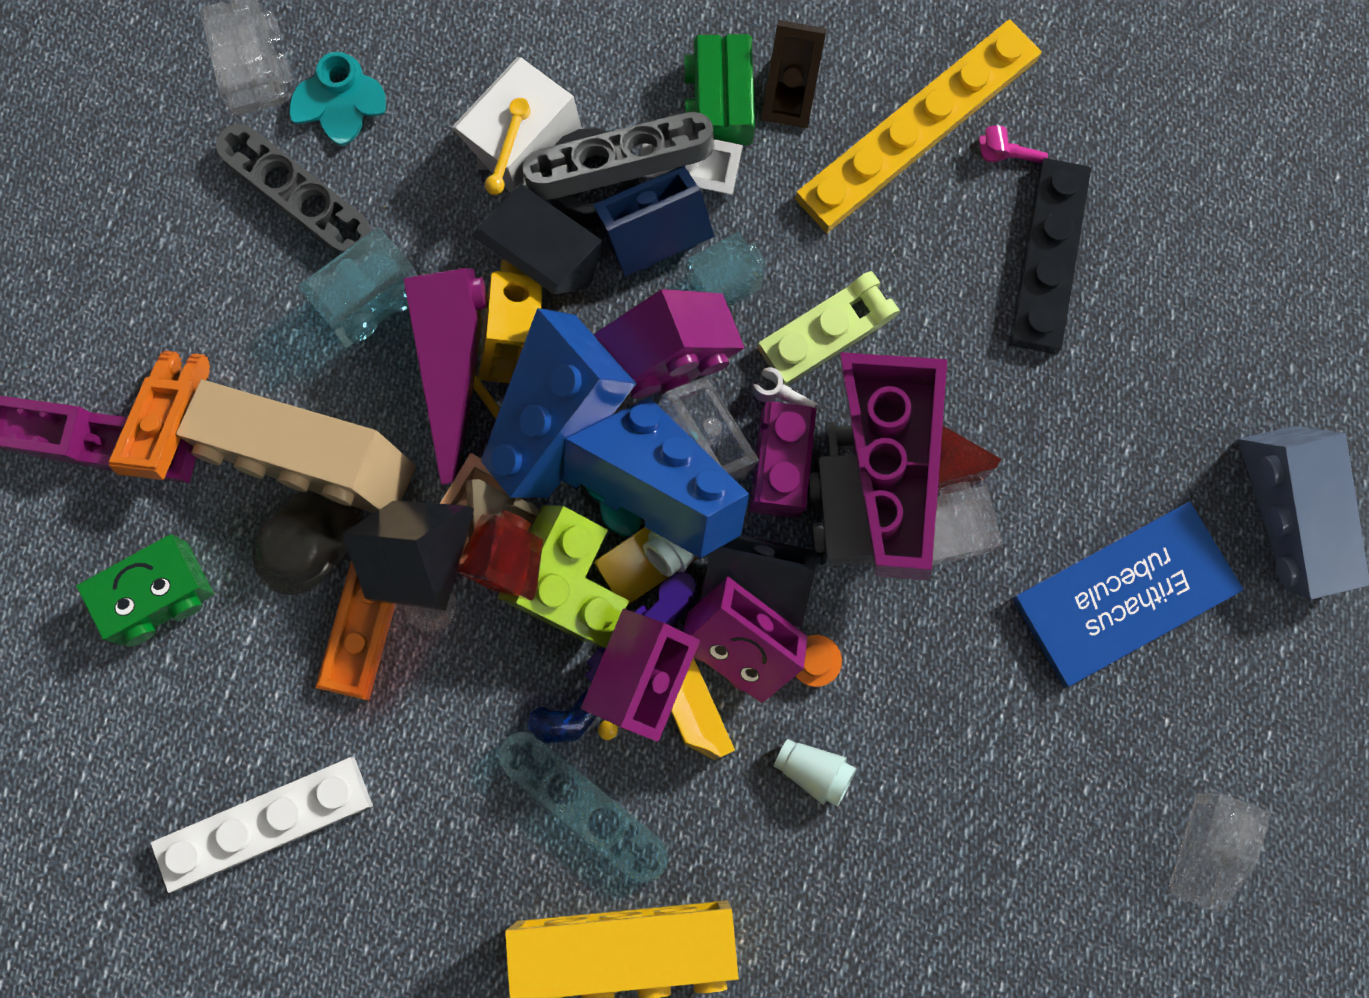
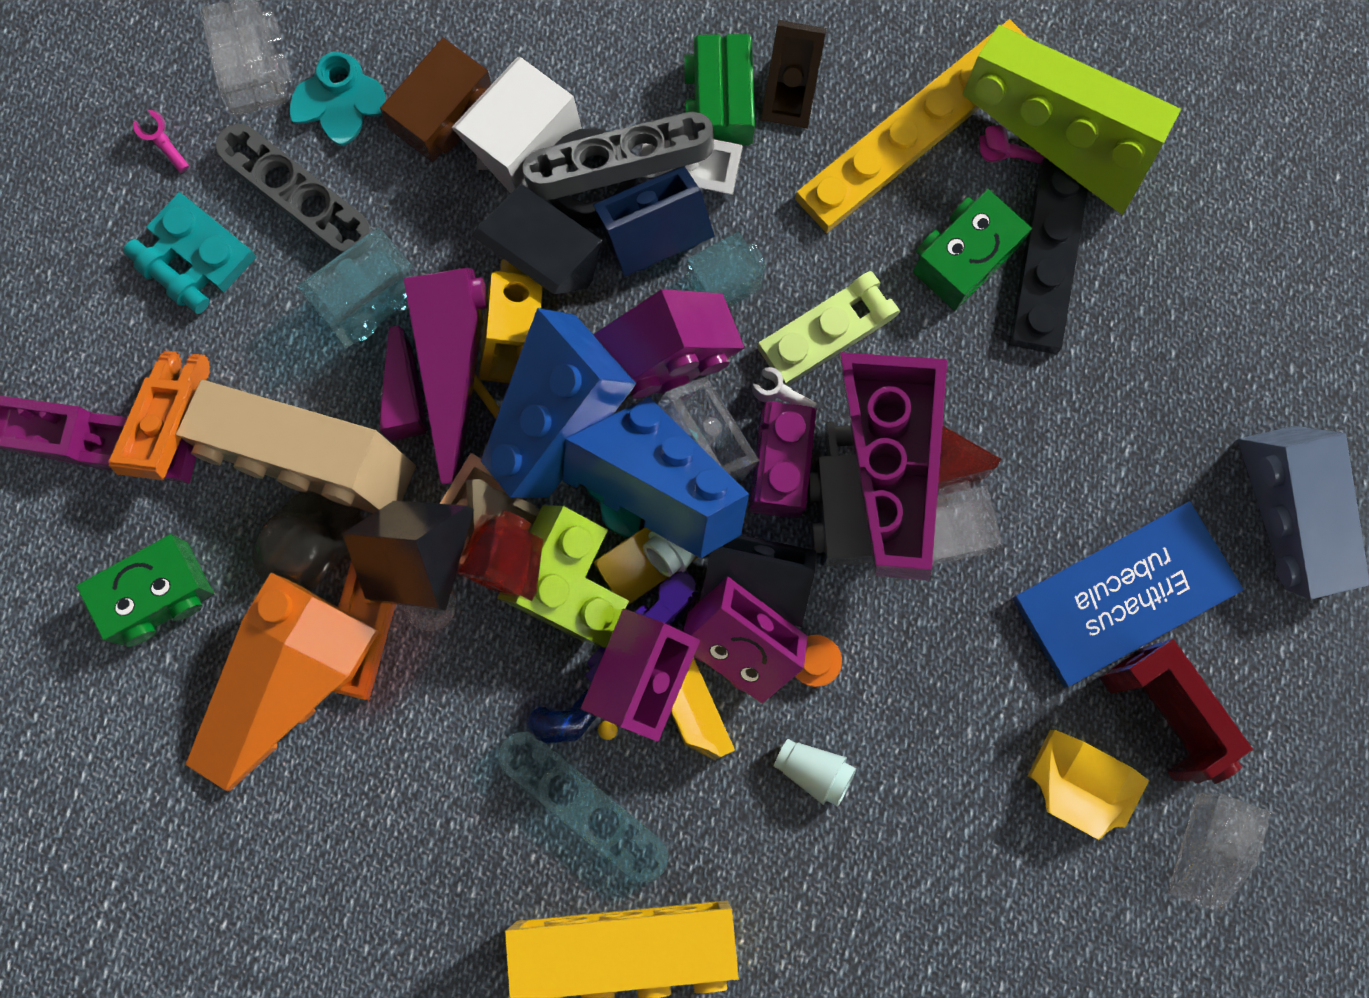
white plate [150,757,373,893] -> none
yellow hinge [485,98,531,195] -> none
none -> teal plate [123,191,257,314]
none -> dark pink hand [133,110,190,173]
none -> orange wedge [185,573,380,791]
none -> magenta slope [379,325,428,441]
none -> reddish brown brick [380,37,492,163]
none -> green brick [913,189,1032,311]
none -> lime wedge [962,24,1181,215]
none -> yellow slope [1027,730,1149,840]
none -> dark red panel [1099,639,1254,784]

